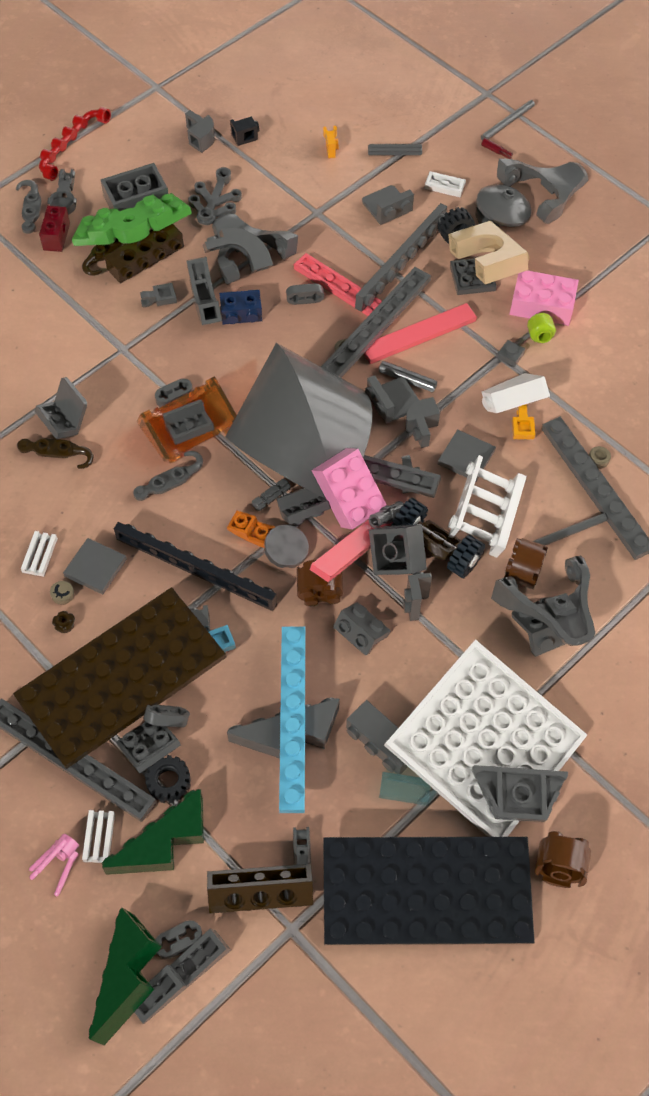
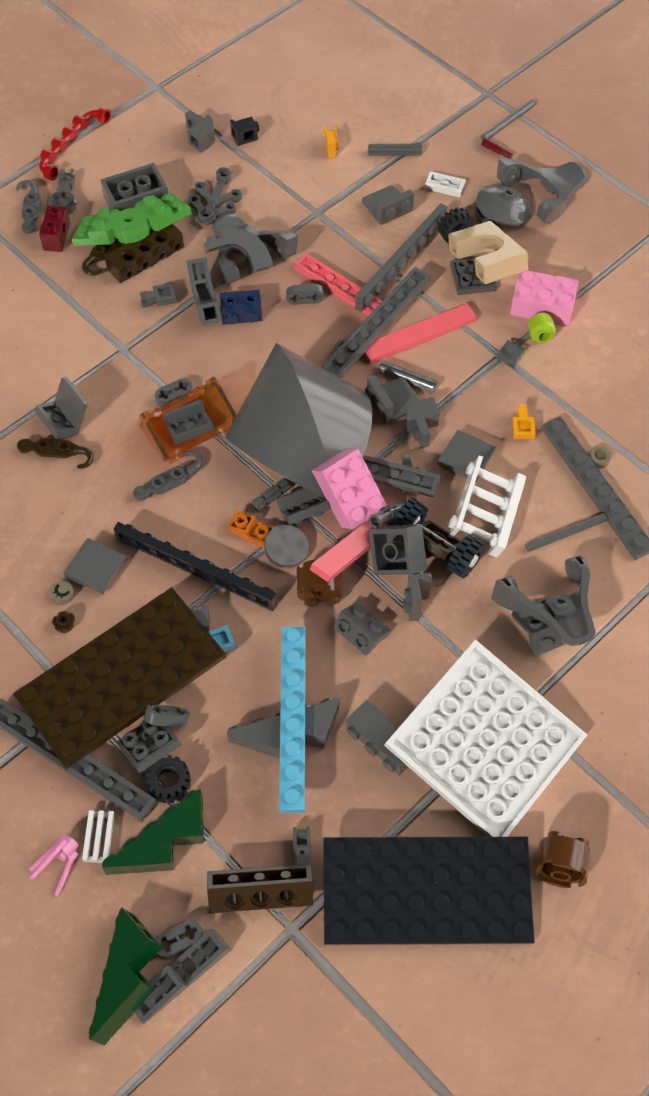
white tile [21,531,58,577] -> none
clear light blue tile [379,772,431,806] -> none
dark grey wing [472,765,568,822] -> none
white slope [482,373,550,413] -> none
reddish brown brick [504,538,548,590] -> none

